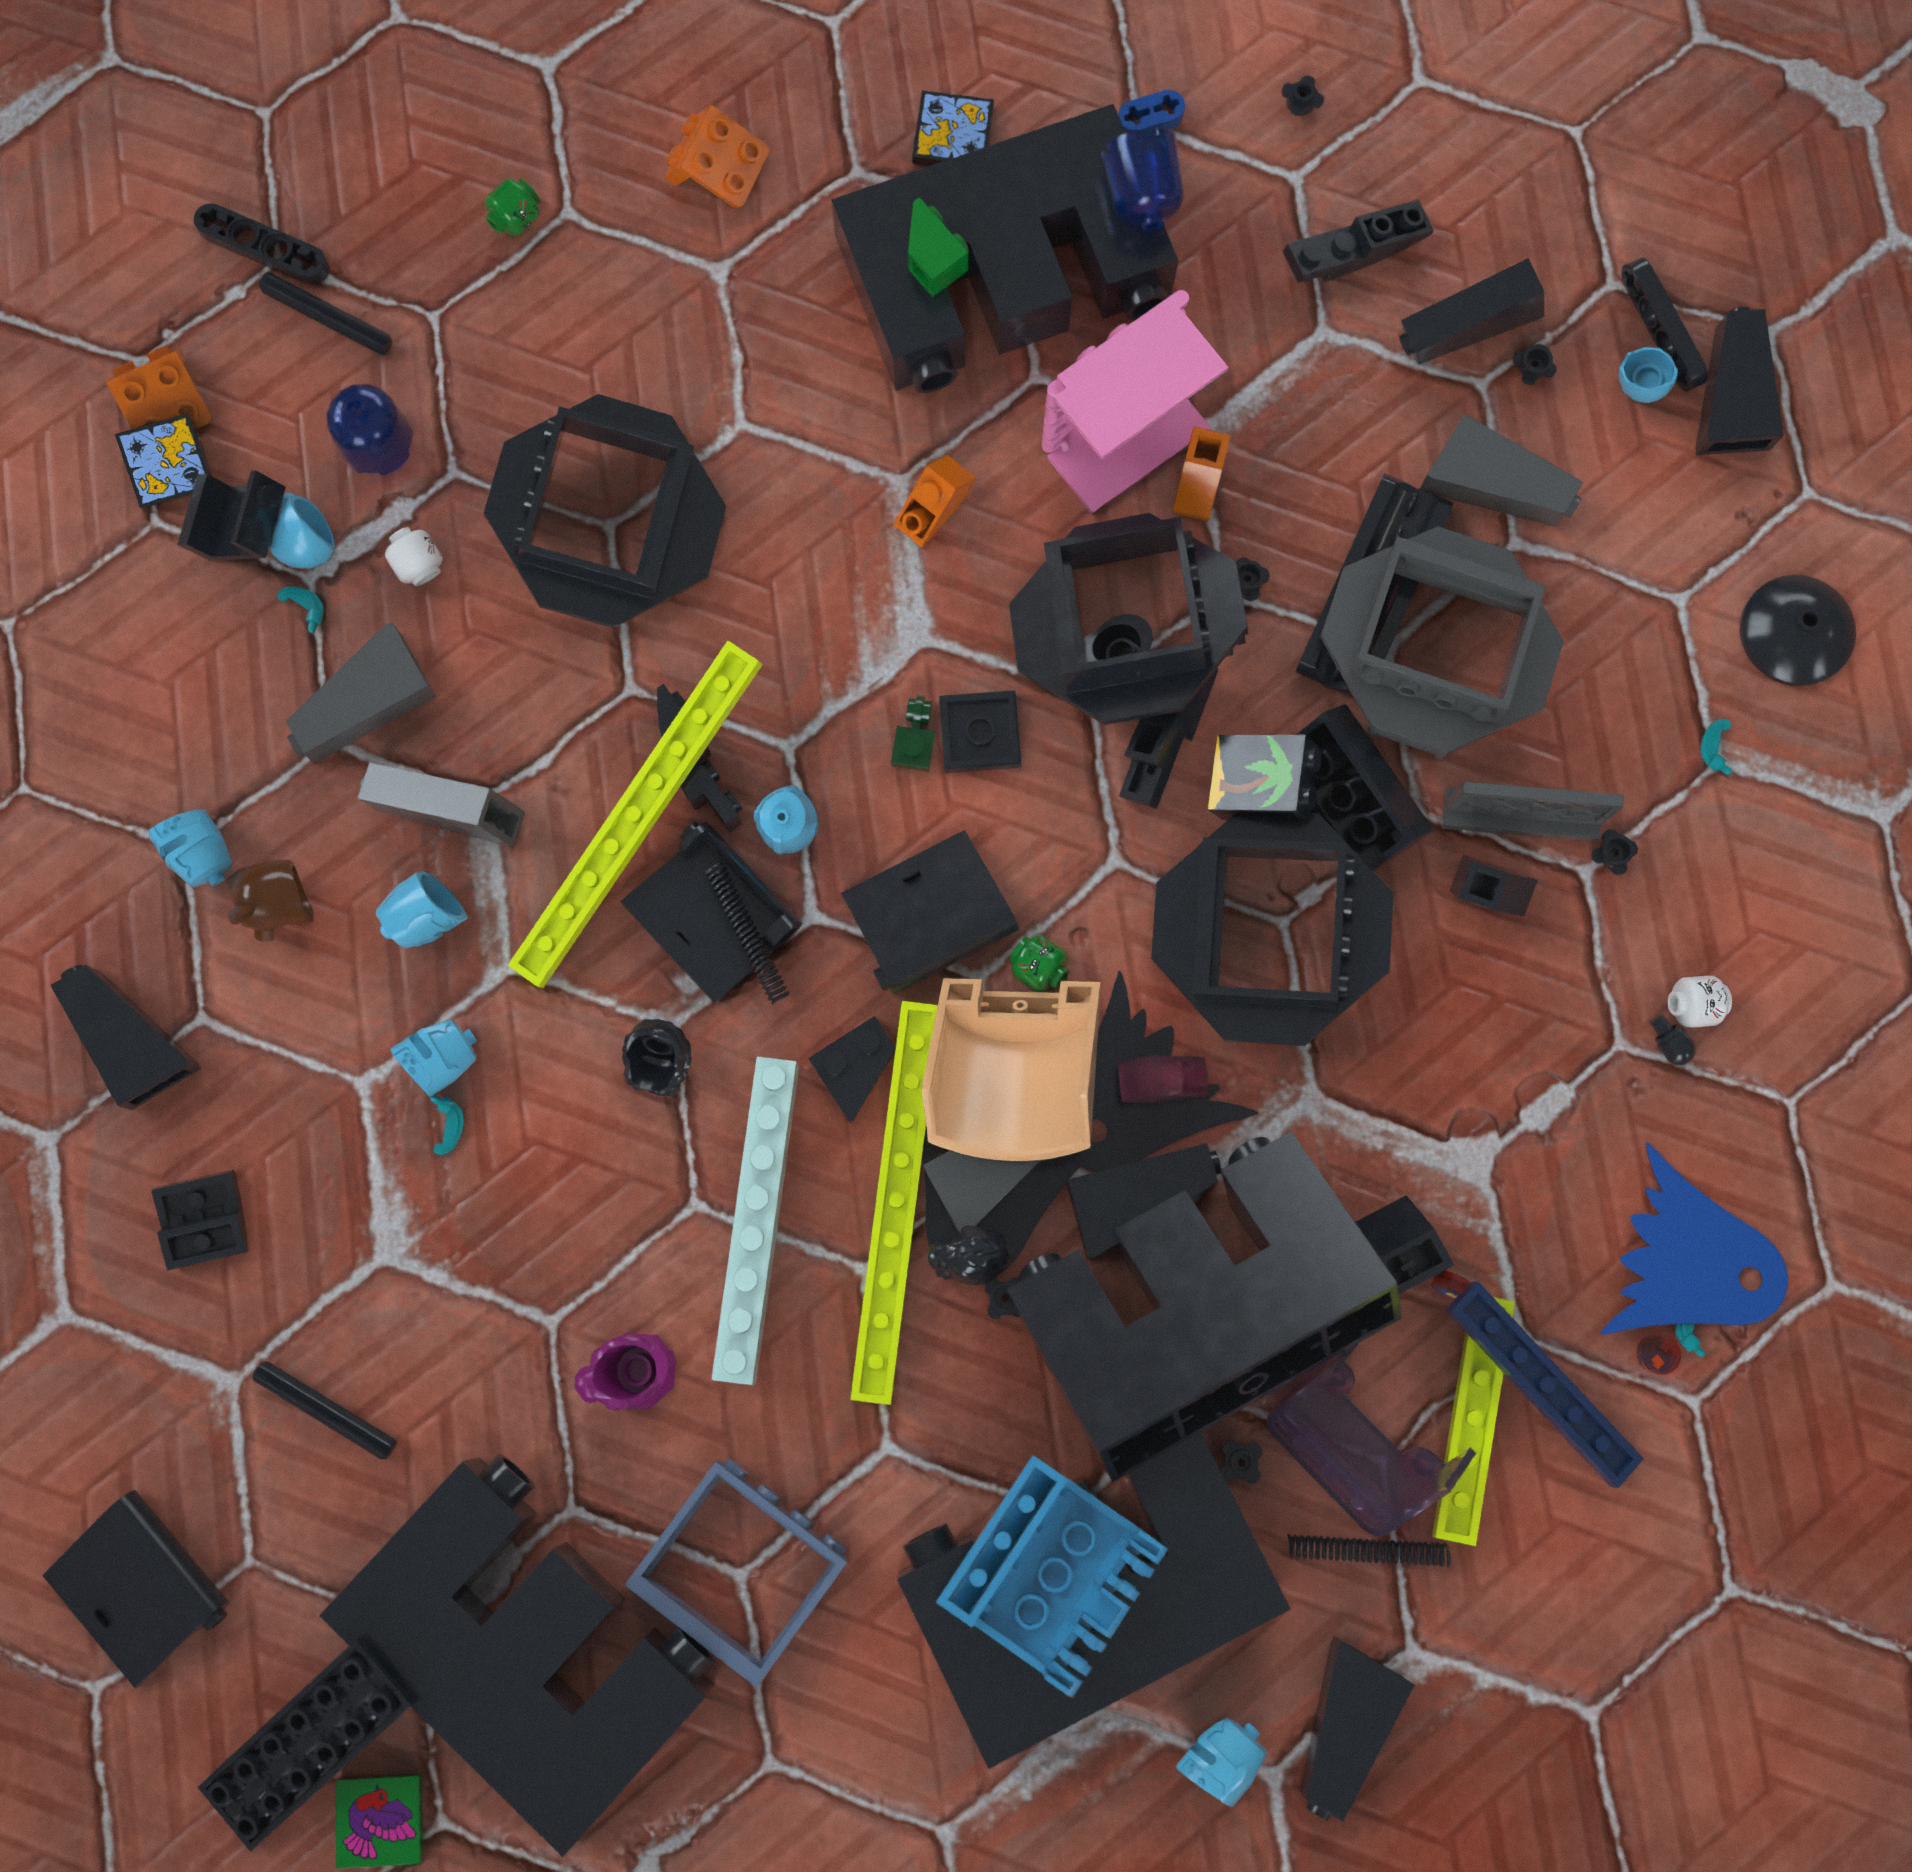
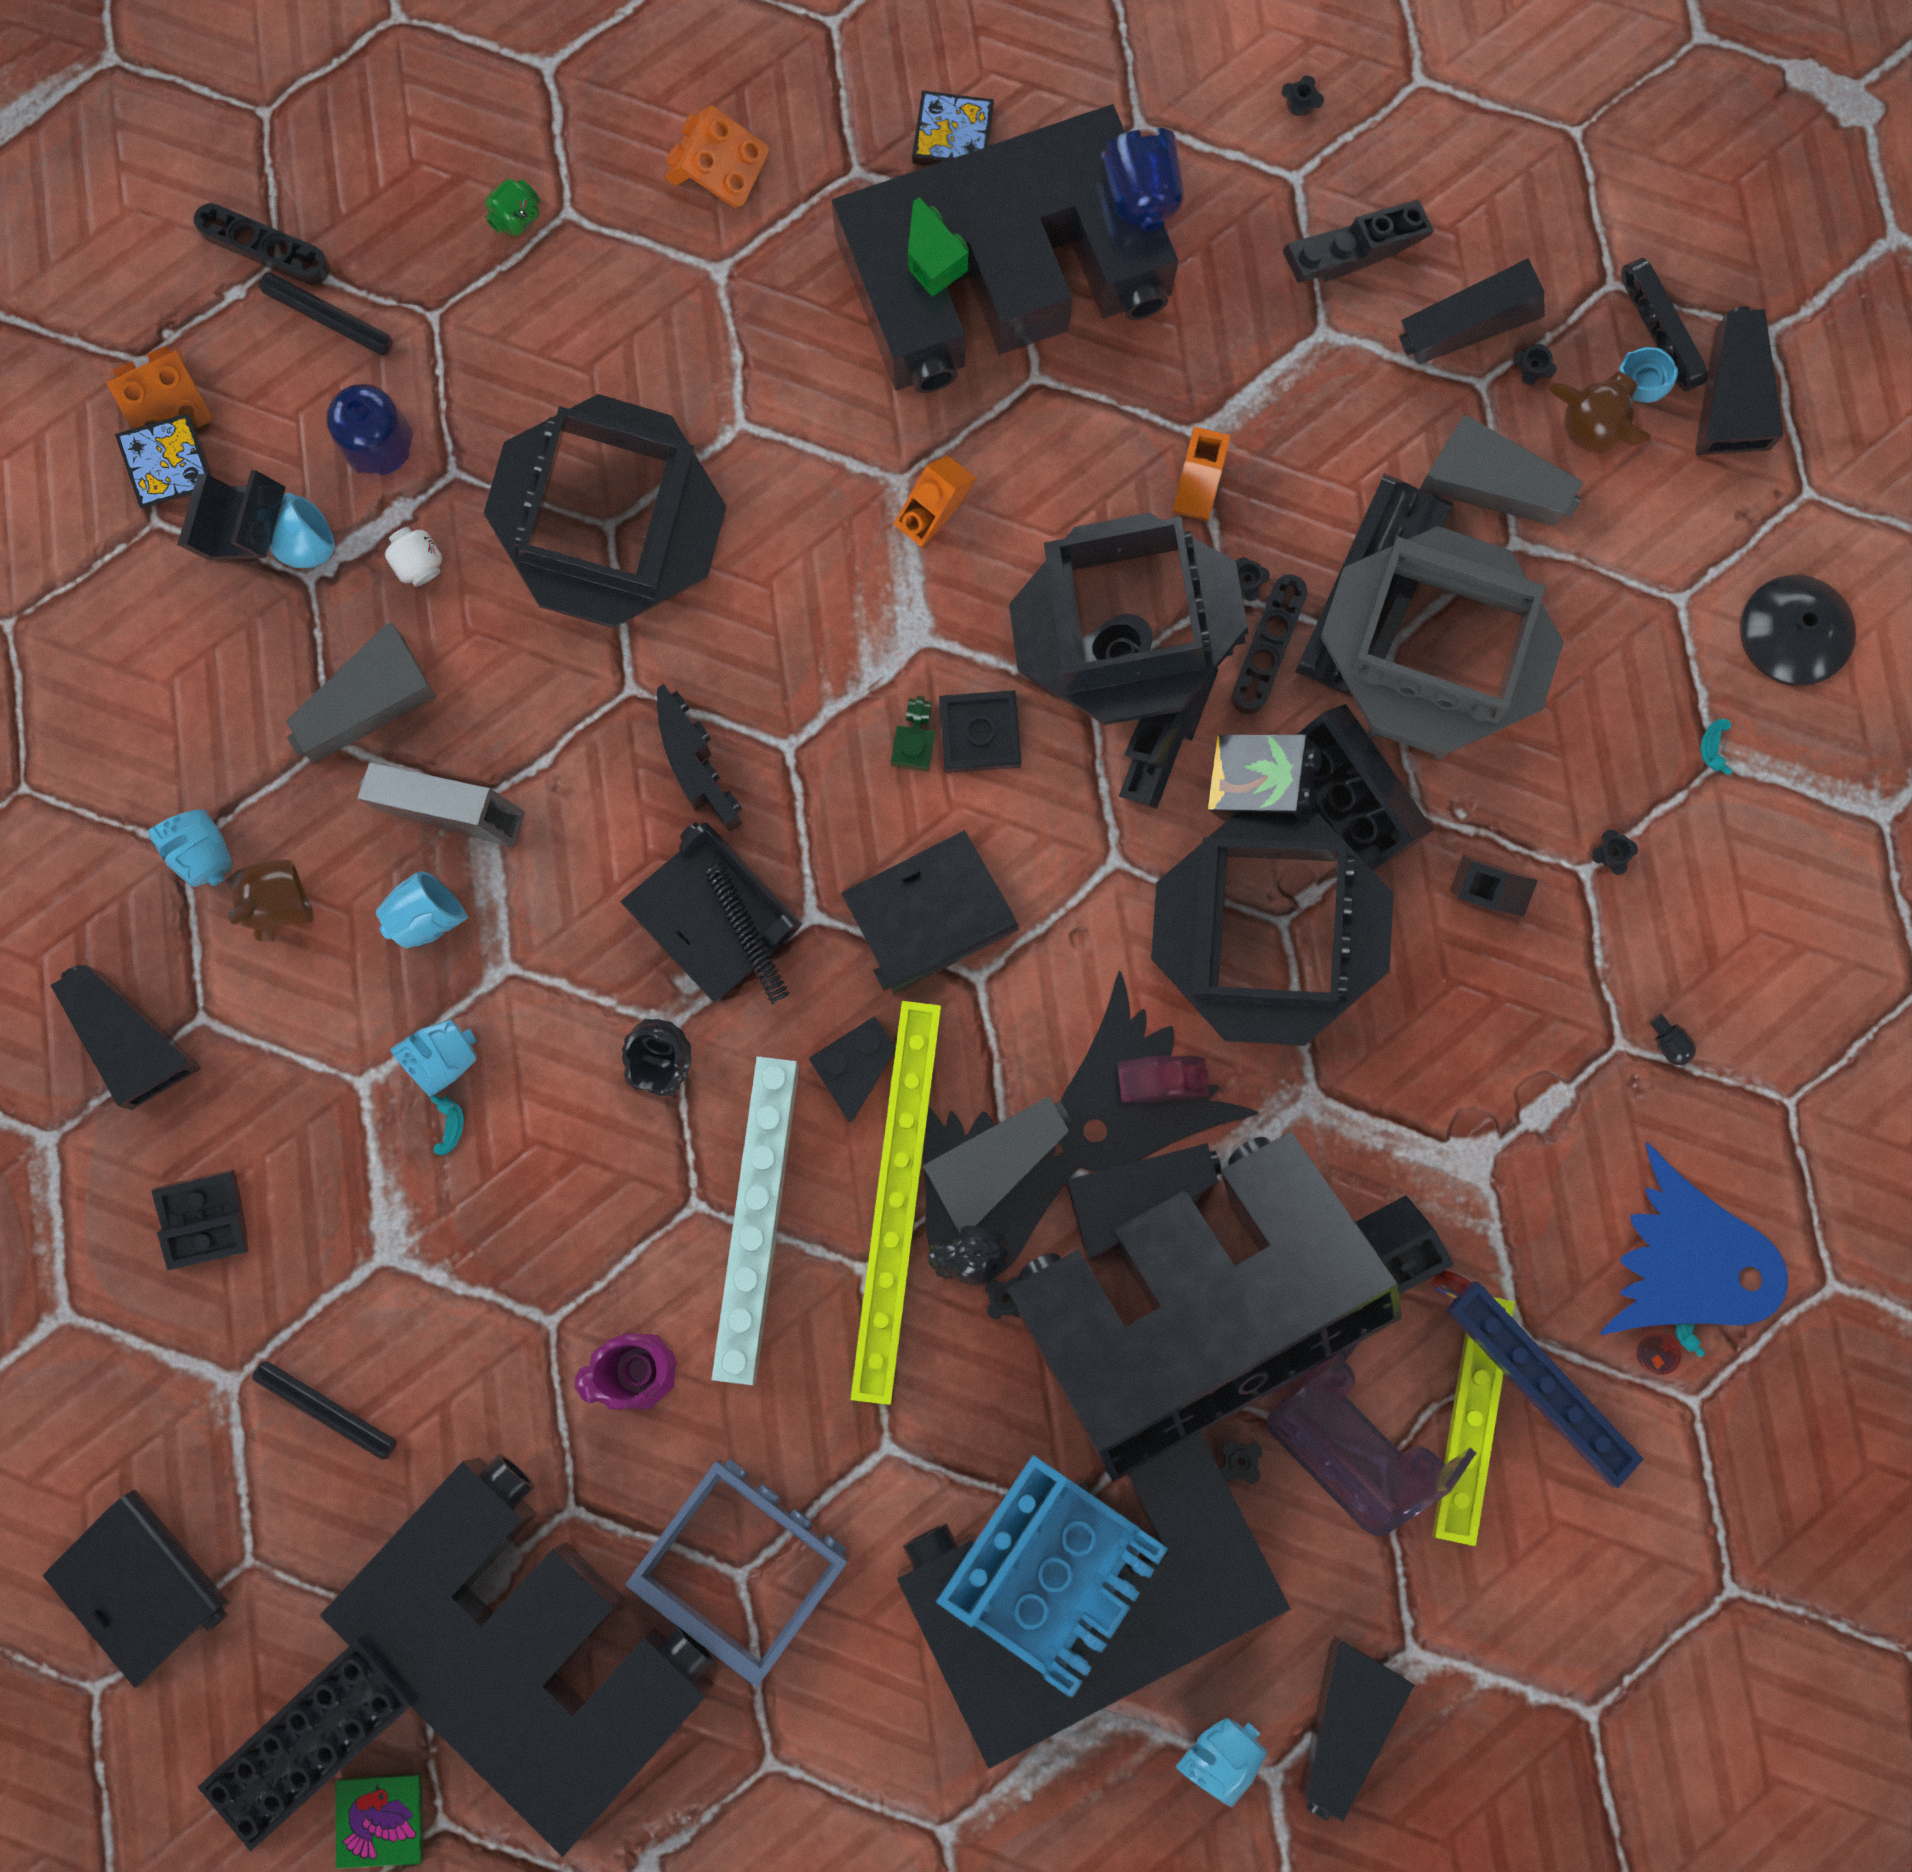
teal piece [277,586,324,633] -> none
neon yellow plate [508,641,763,988] -> none
medium azure helmet [754,785,819,856] -> none
light nougat windscreen [922,978,1101,1161] -> none
green head [1010,935,1070,992] -> none
bright pink windscreen [1042,290,1229,515] -> none
blue beam [1118,90,1185,140] -> none
black piece [1287,1534,1451,1568] -> none
dark grey fence [1442,782,1624,841] -> none
white head [1668,976,1732,1027] -> none
none -> black beam [1231,574,1307,715]
none -> reddish brown piece [1550,371,1651,453]

